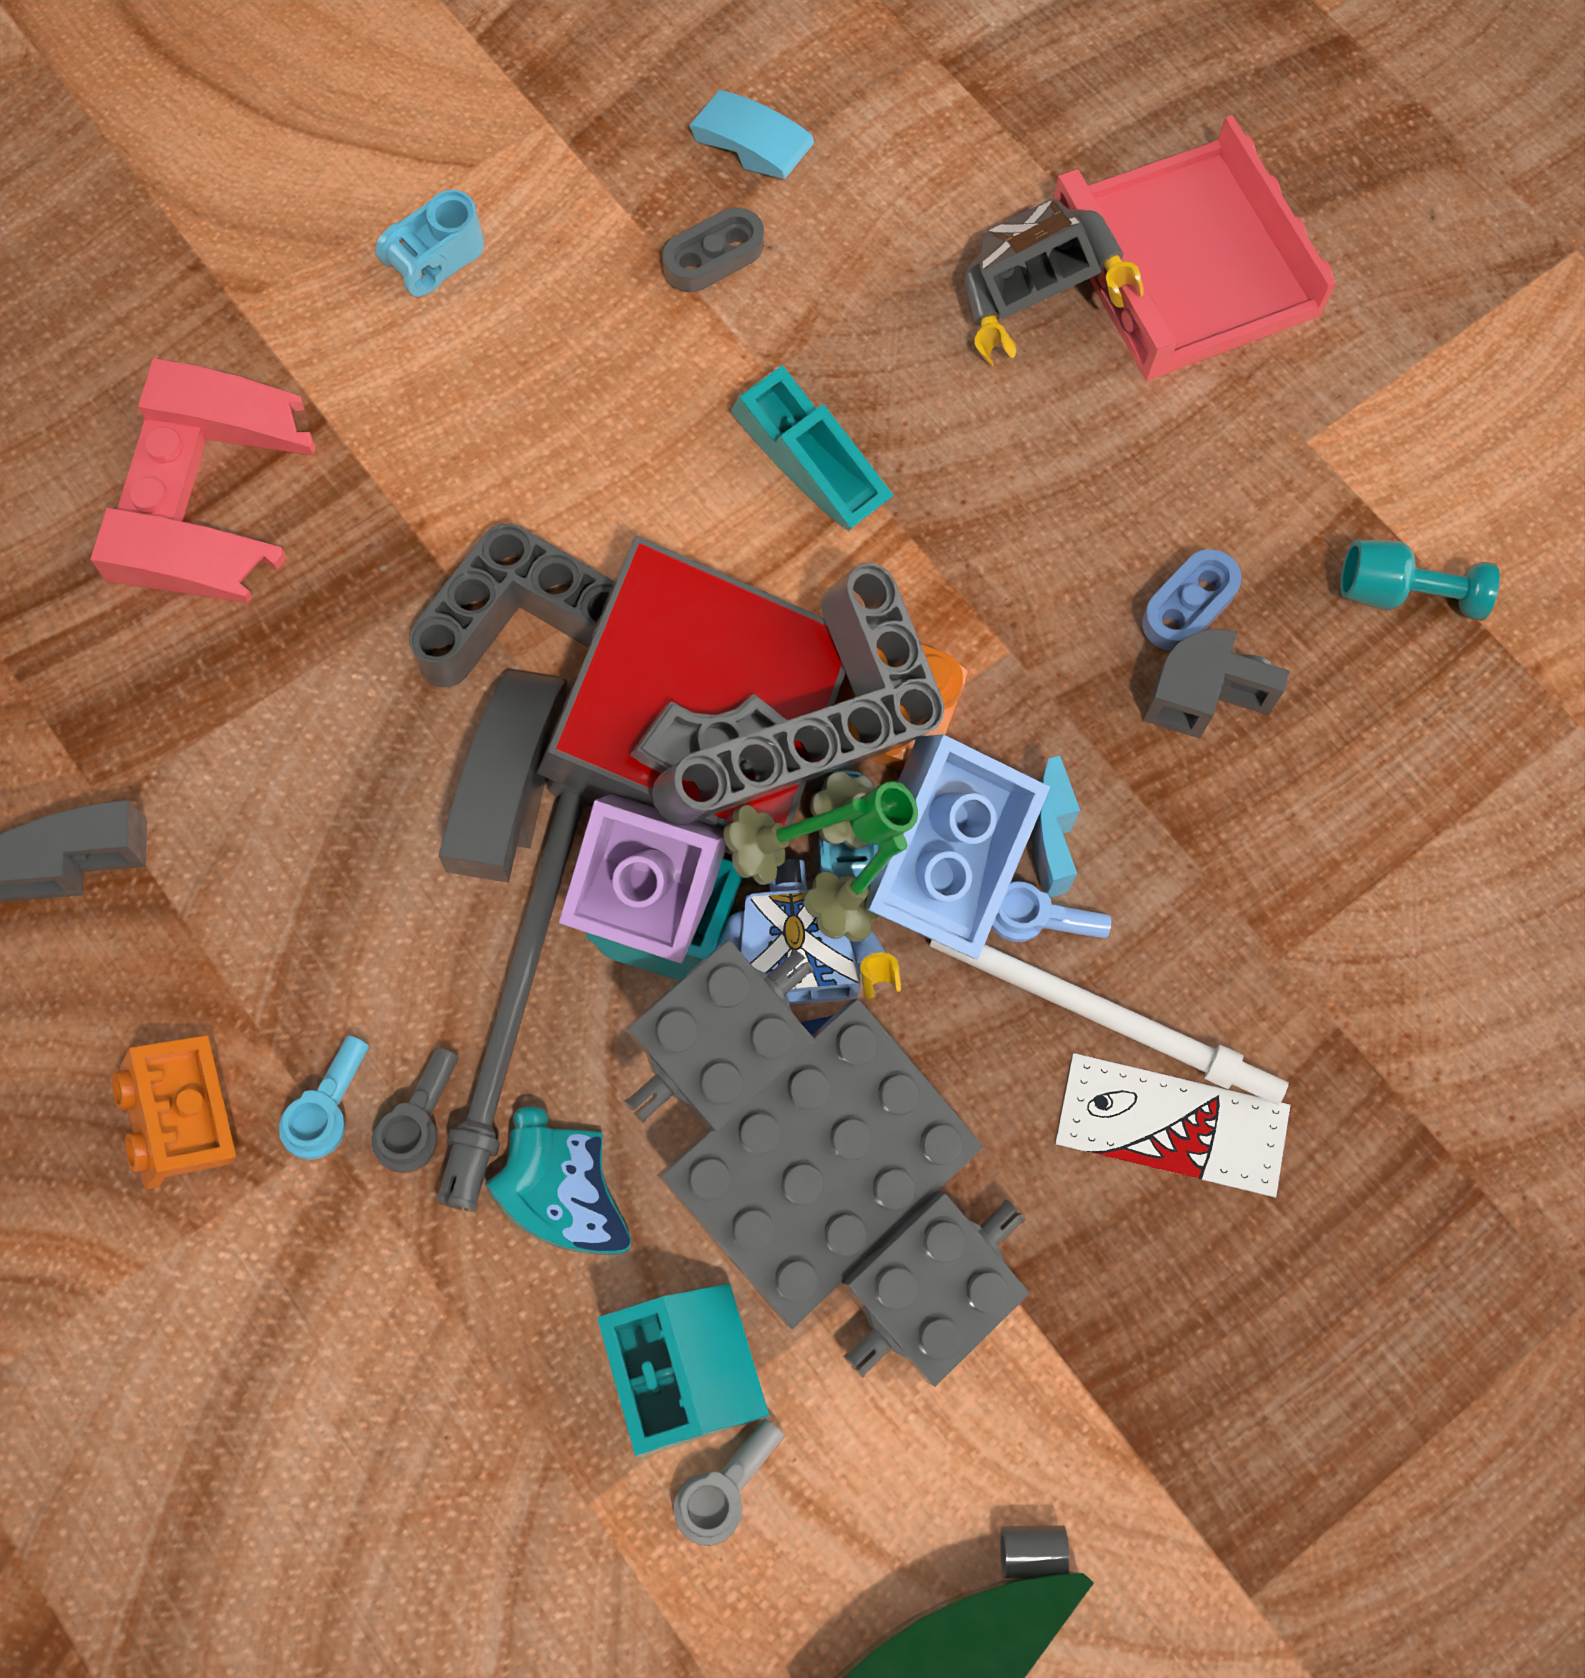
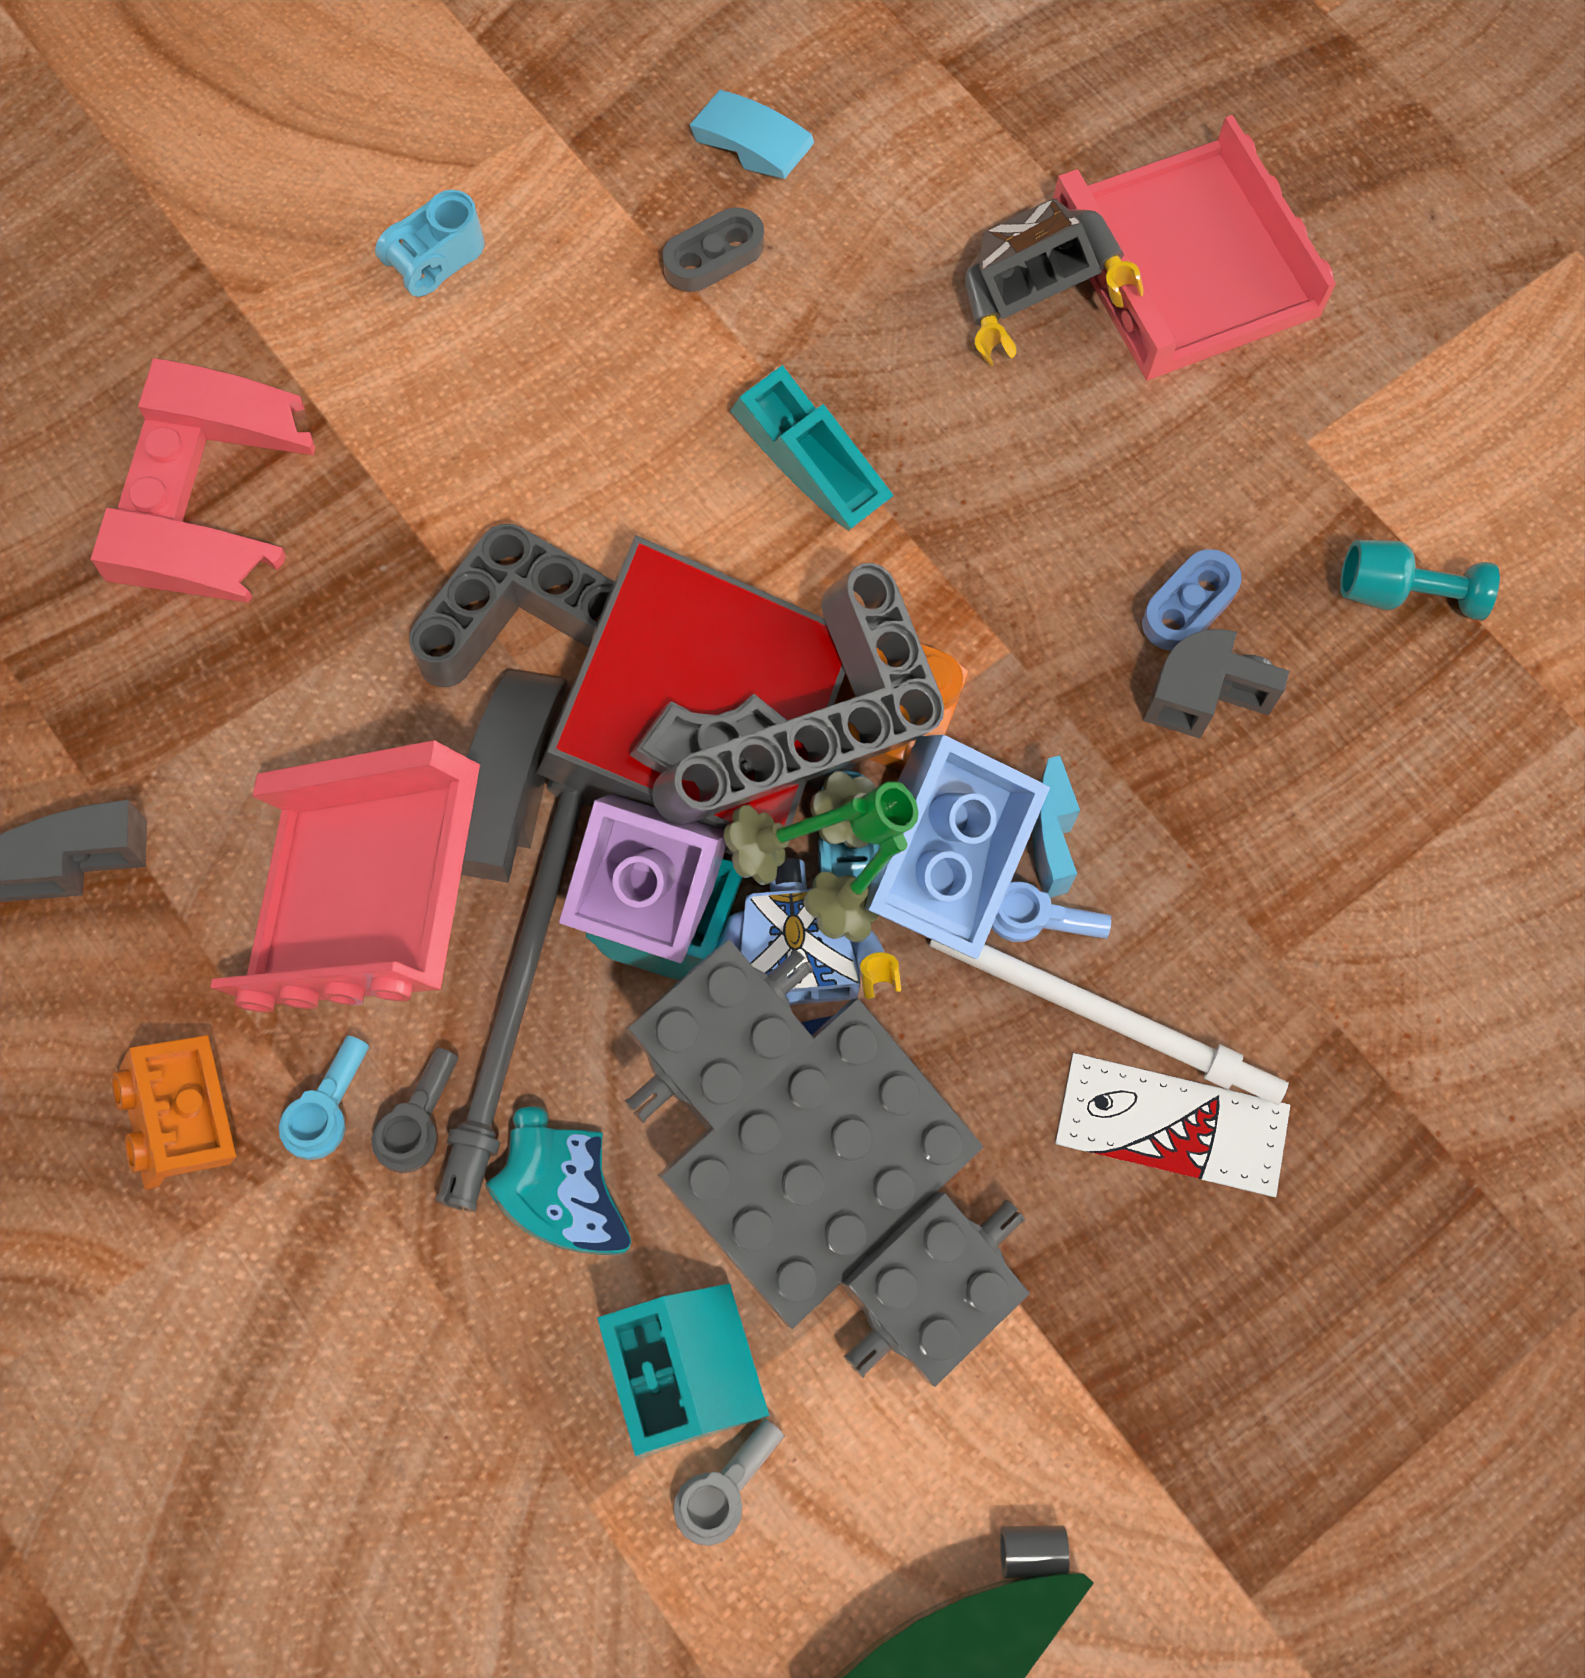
none -> coral panel [211,740,480,1012]

